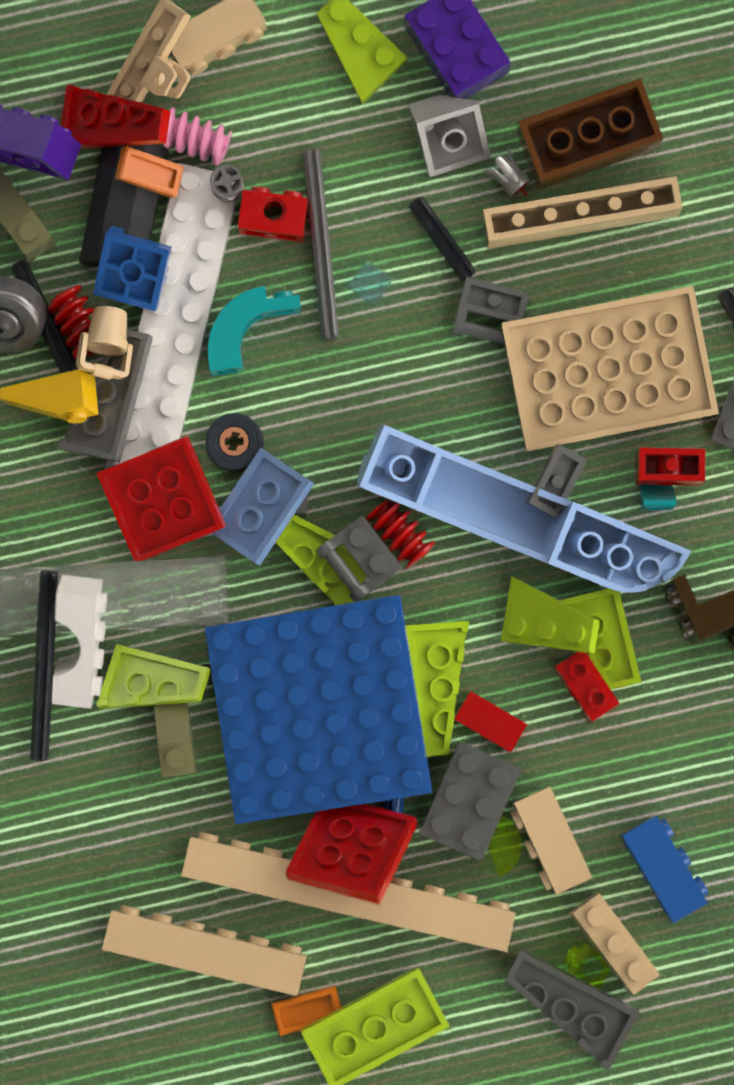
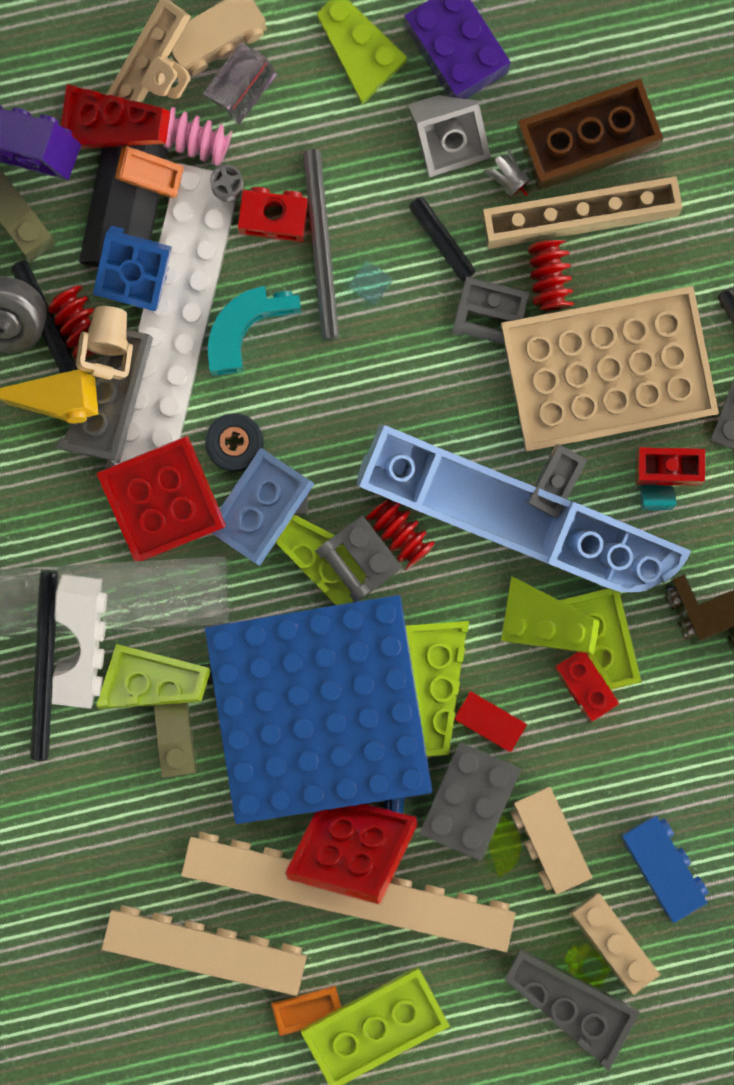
none -> panel [203,42,277,125]
none -> red piece [528,240,574,311]

